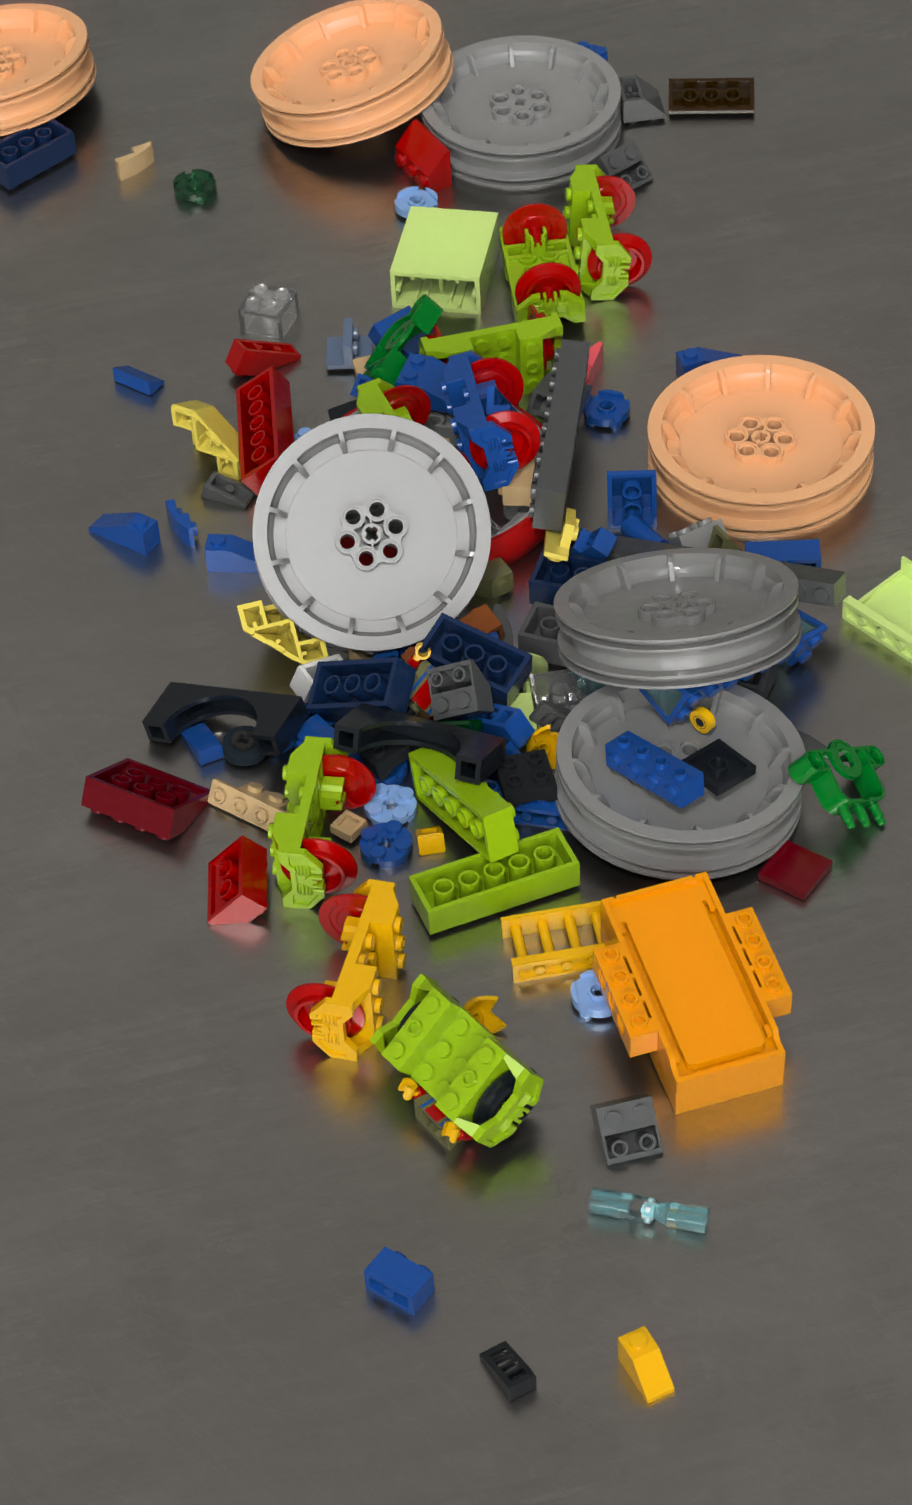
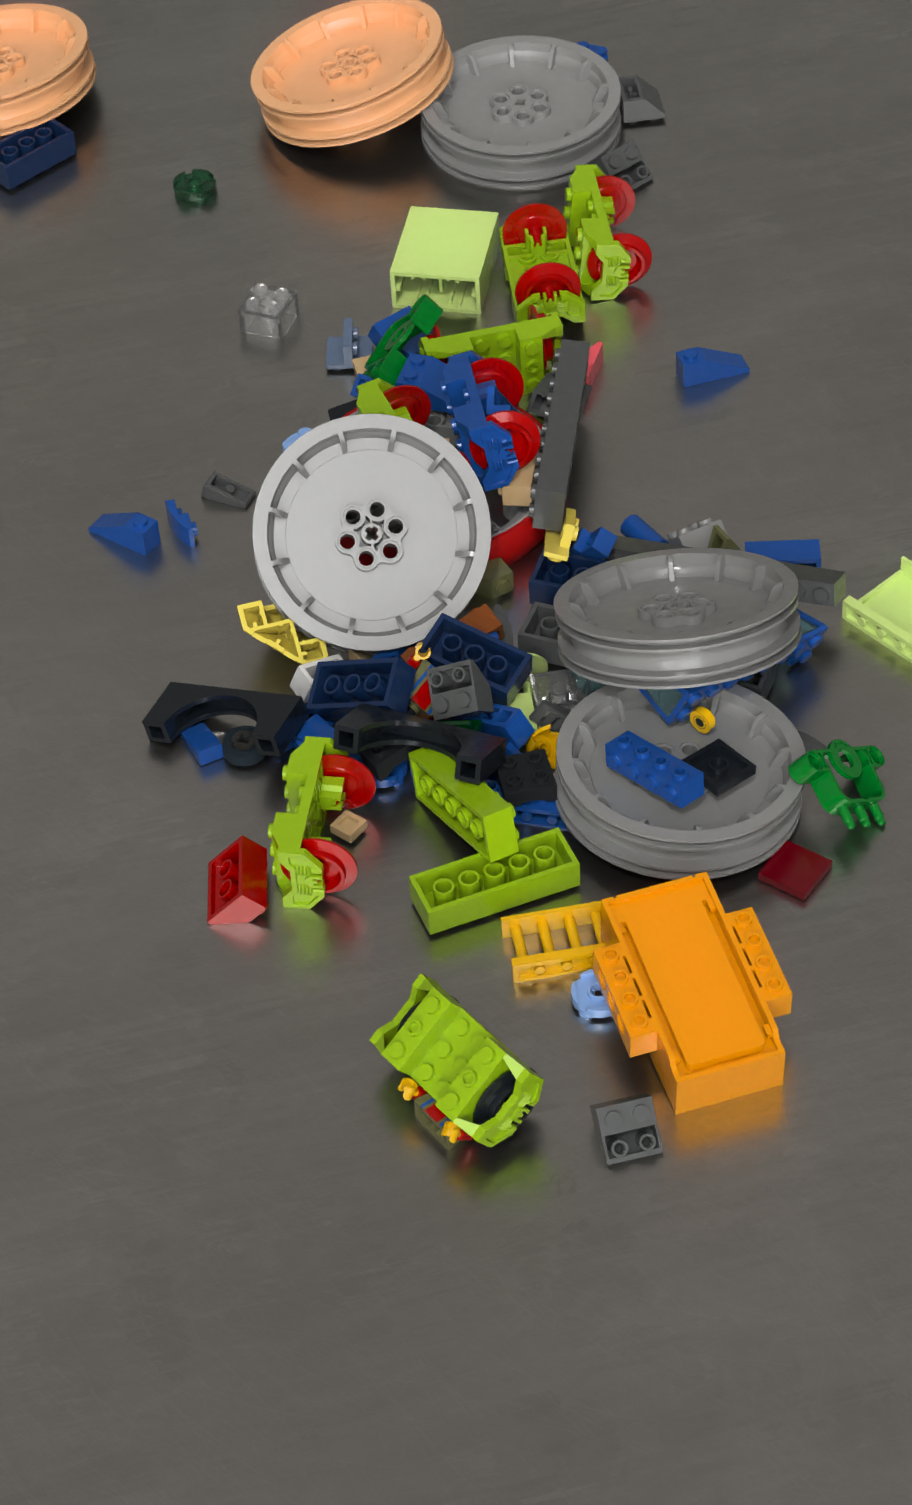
dark red slope [81,758,210,840] -> none
blue slope [113,365,164,396] -> none
tan slope [115,141,155,181] -> none
light yellow brick [171,400,241,481] -> none
blue slope [204,534,258,573] -> none
tan bracket [208,778,289,831] -> none
red slope [225,338,301,377] -> none
red brick [236,366,294,496] -> none
yellow piece [286,879,407,1062] -> none
blue plate [359,820,413,869] -> none
light blue plate [364,783,417,825] -> none
blue brick [364,1246,435,1315] -> none
light blue plate [394,186,438,219] -> none
red slope [395,119,452,192] -> none
yellow slope [415,826,446,856] -> none
yellow piece [463,995,507,1034] -> none
black slope [479,1341,537,1401] -> none
blue plate [583,390,630,429] -> none
clear light blue piece [589,1187,710,1234] -> none
blue slope [607,470,657,530] -> none
yellow slope [618,1326,675,1404] -> none
light nougat wheel [647,355,875,539] -> none
dark brown slope [669,78,754,114] -> none

